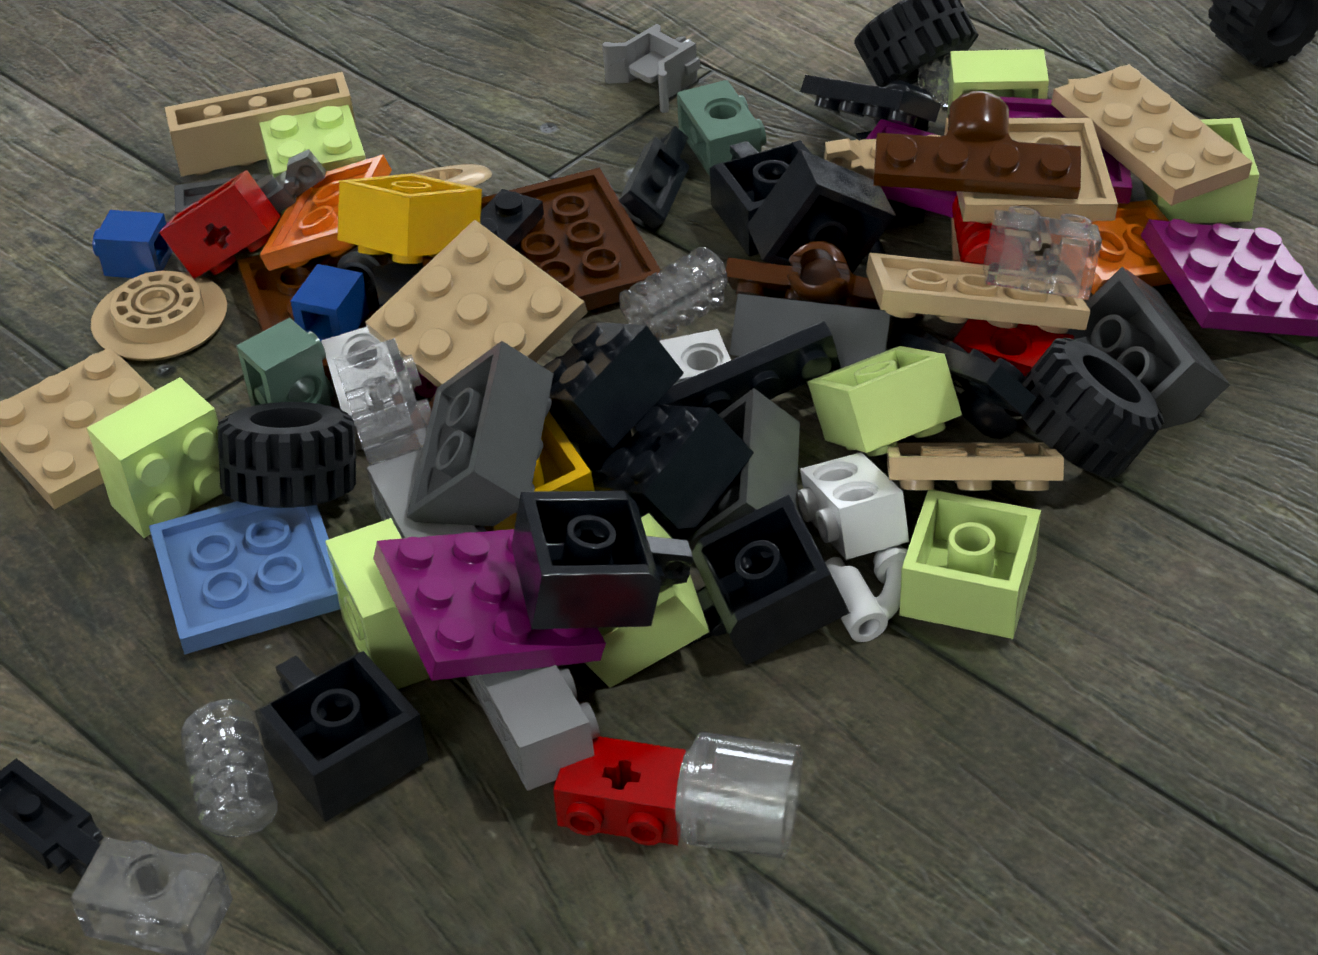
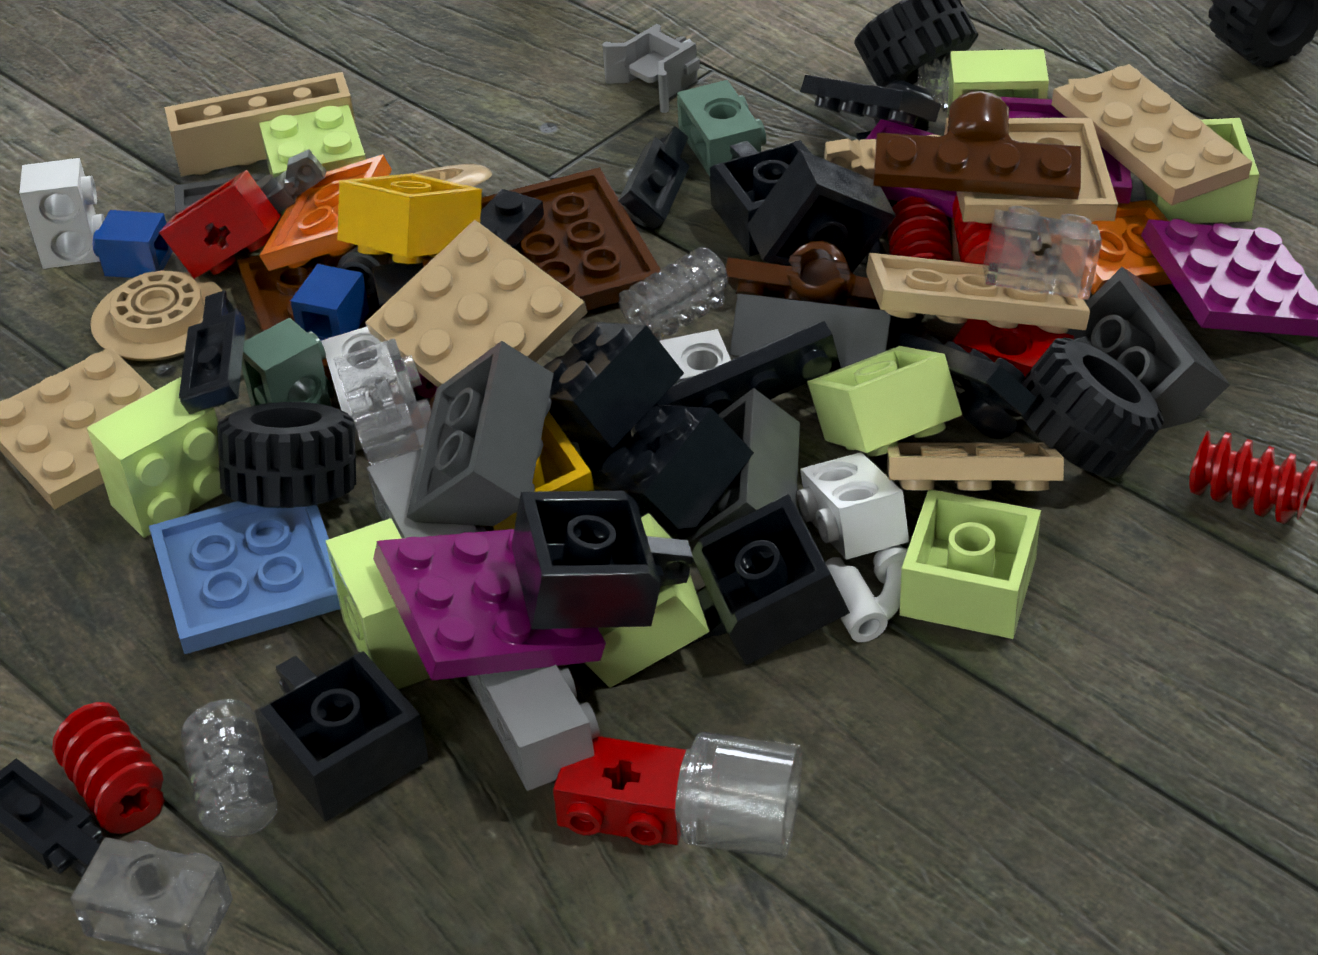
none -> white brick [19,158,105,269]
none -> red piece [52,702,165,834]
none -> black hinge [179,290,246,414]
none -> red piece [887,196,953,261]
none -> red piece [1189,431,1318,524]

